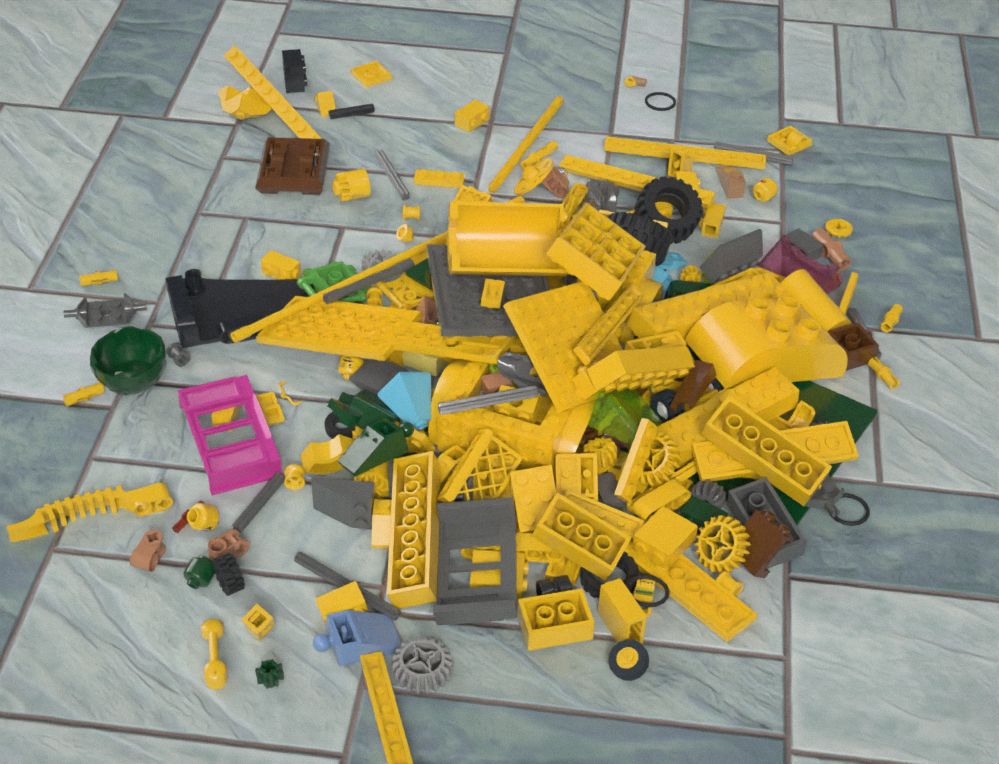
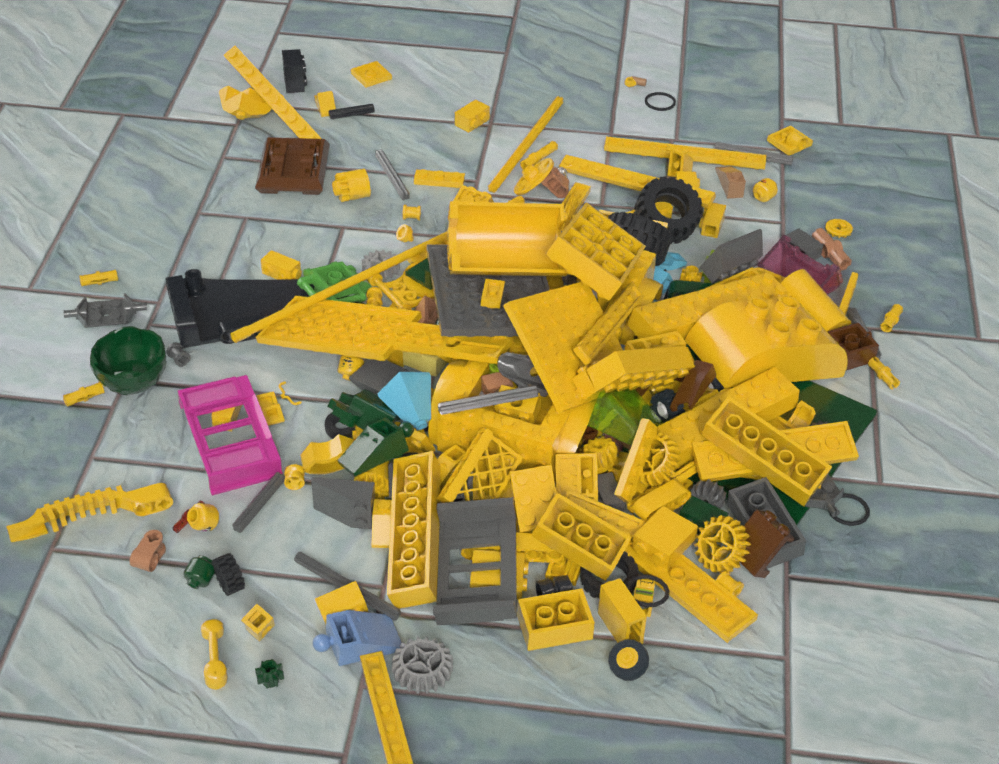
nougat piece [208,529,250,561] -> none
dark grey piece [323,258,414,305] -> none
dark grey piece [581,179,620,212] -> none

